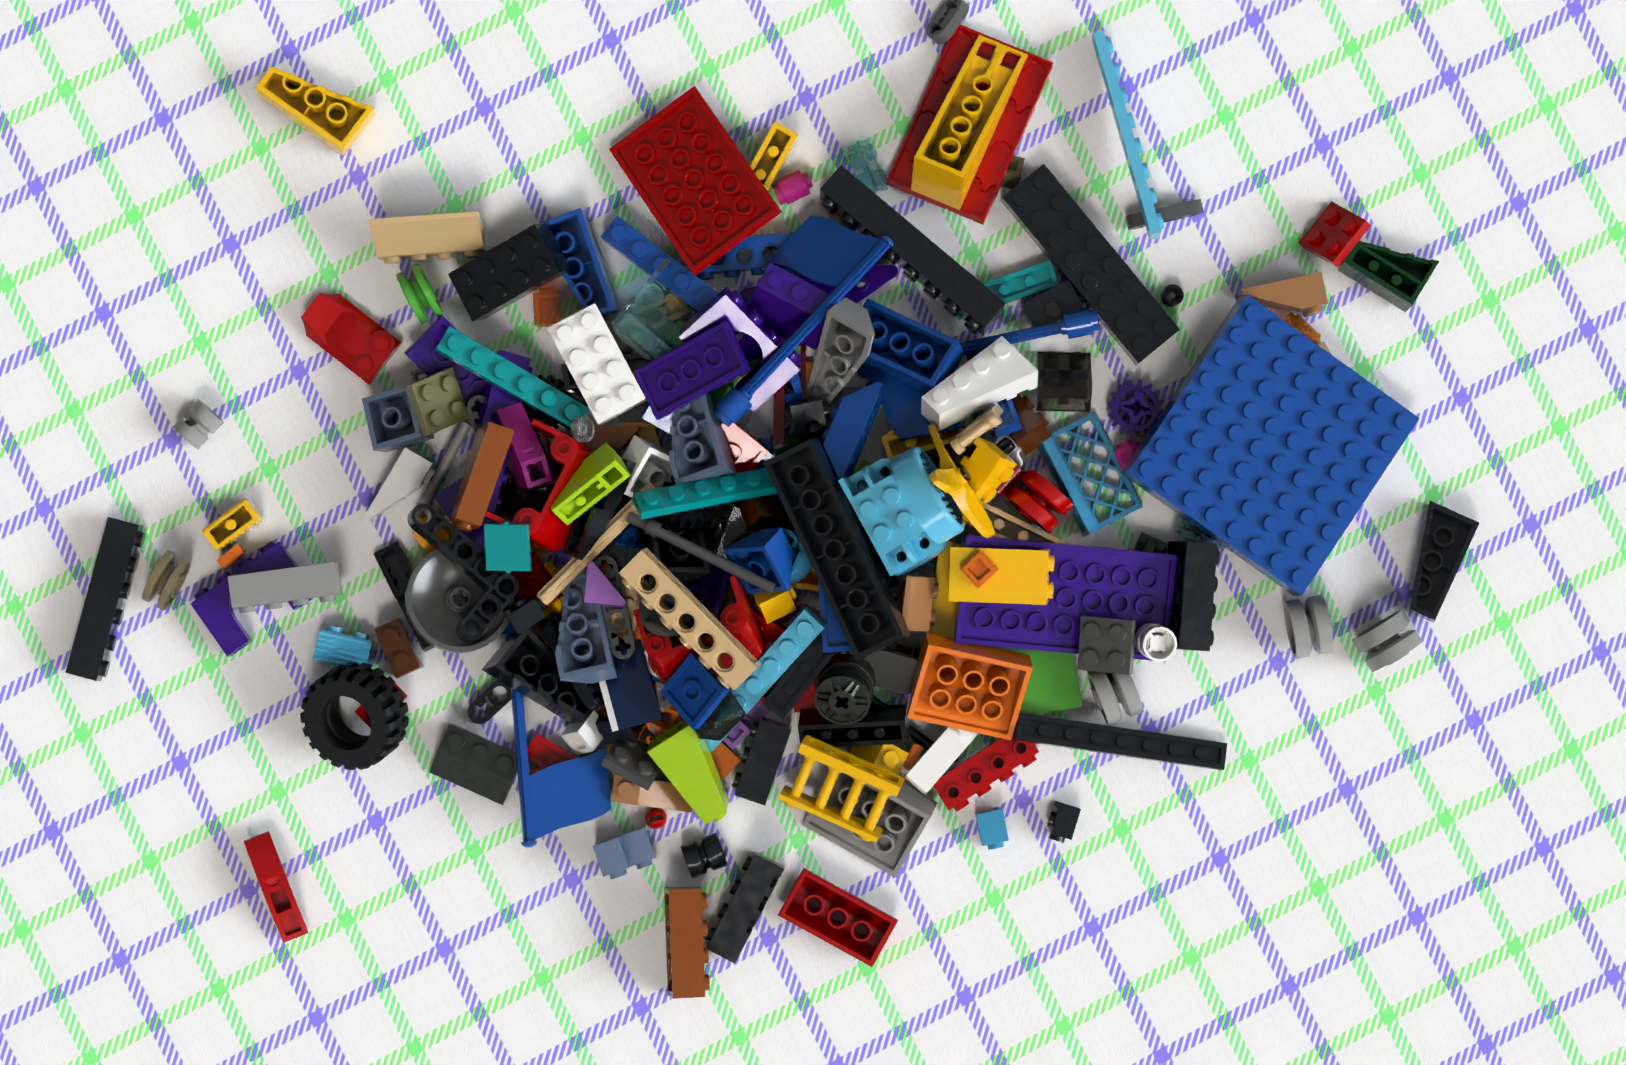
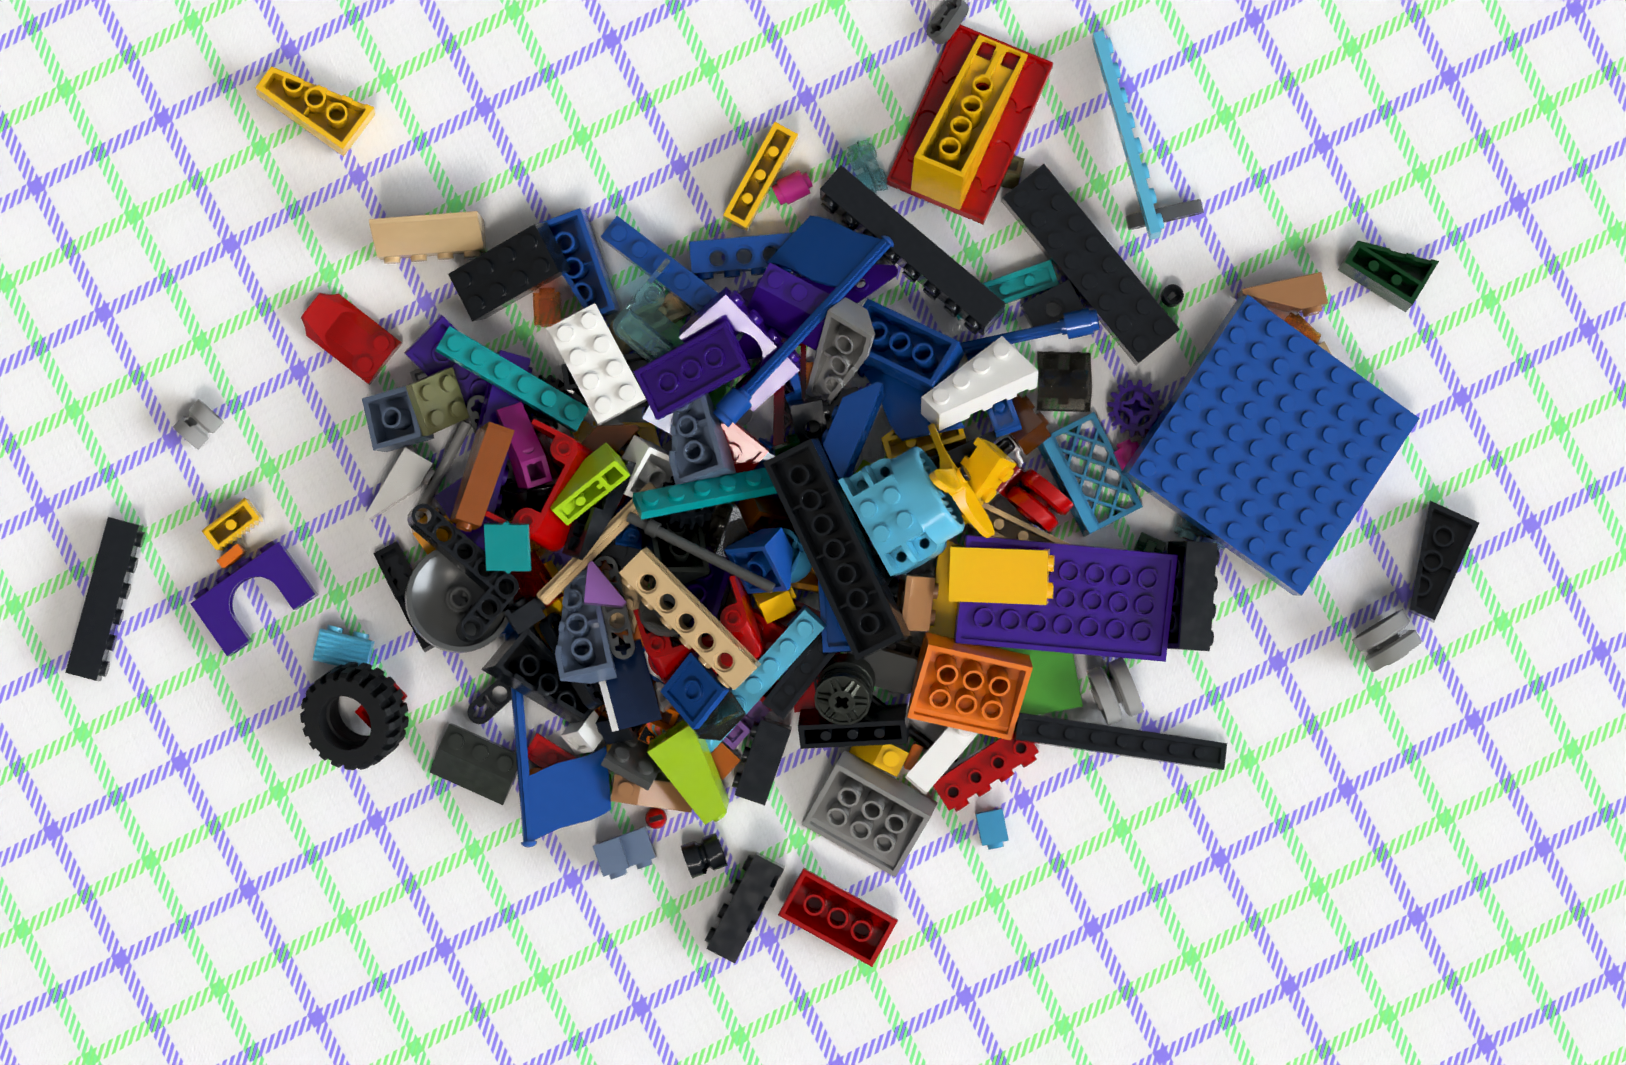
dark tan wheel [142,550,191,610] -> none
light grey brick [228,562,342,613] -> none
red slope [244,831,308,943] -> none
reddish brown brick [374,618,423,678] -> none
bright green wheel [396,264,443,324] -> none
clear tile [571,415,595,443] -> none
red plate [609,86,782,276] -> none
dark orange slope [664,887,710,999] -> none
yellow fence [778,734,905,843] -> none
tan plate [950,403,1003,455] -> none
orange tile [960,550,999,588] -> none
black brick [1047,800,1081,843] -> none
dark grey plate [1078,615,1136,675] -> none
white wheel [1135,623,1177,662] -> none
light grey wheel [1283,595,1334,659] -> none
red plate [1298,201,1371,268] -> none

